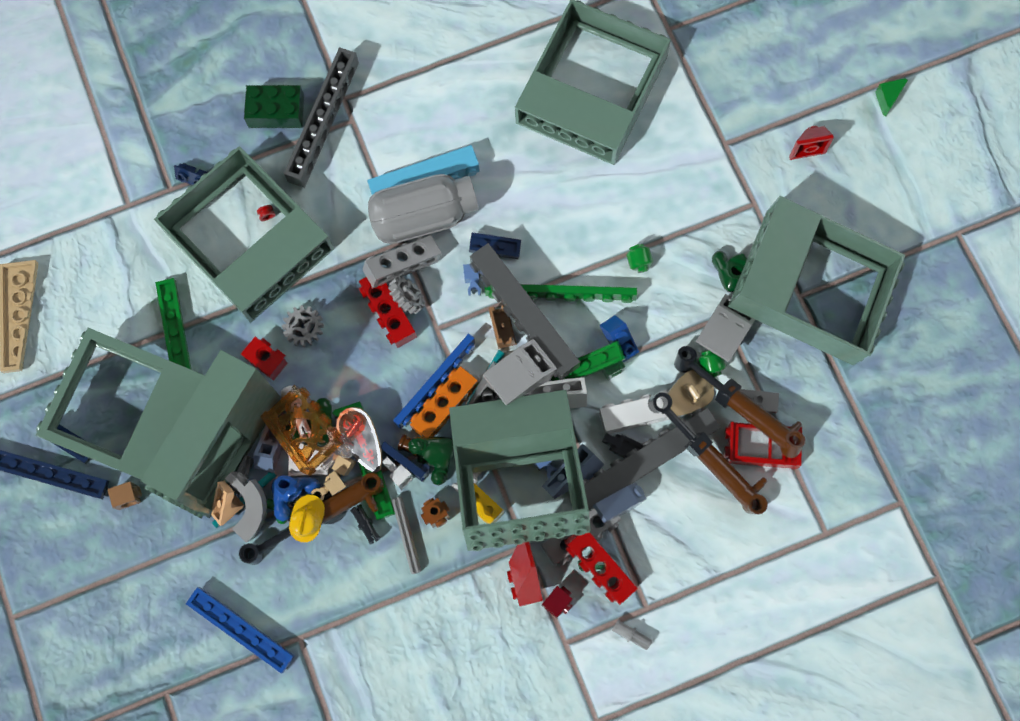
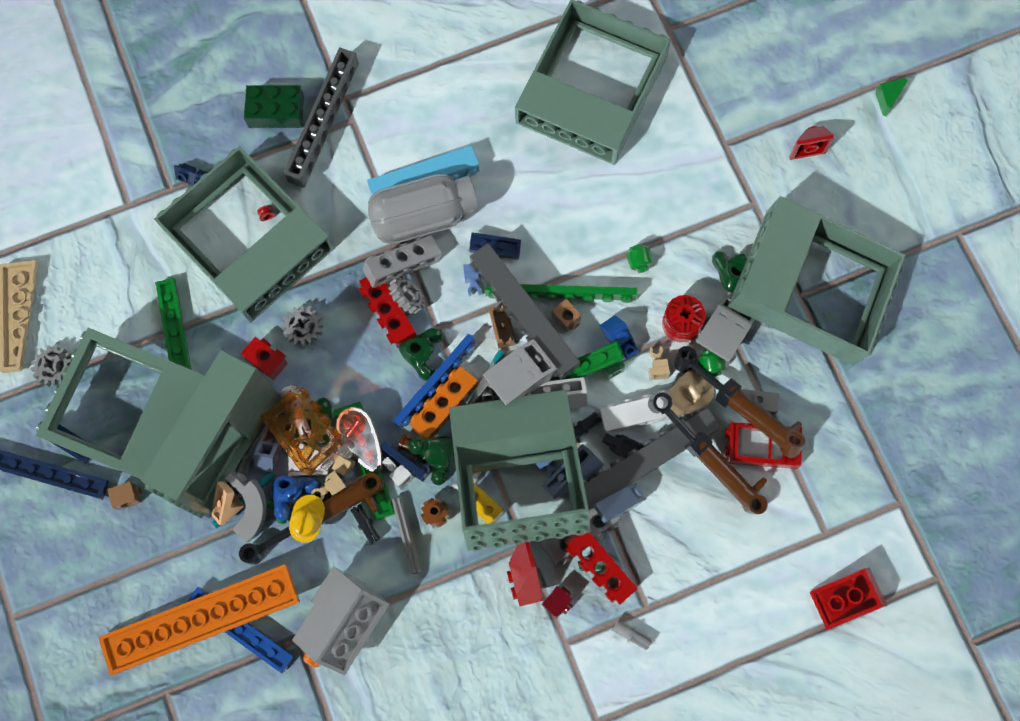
none -> light grey gear [30,345,72,387]
none -> orange plate [98,564,300,676]
none -> light grey piece [292,566,390,676]
none -> dark green head [398,327,444,381]
none -> medium nougat brick [552,299,581,332]
none -> black pin [573,411,602,439]
none -> tan piece [648,346,670,380]
none -> red wheel [662,295,706,343]
none -> red slope [810,568,888,630]

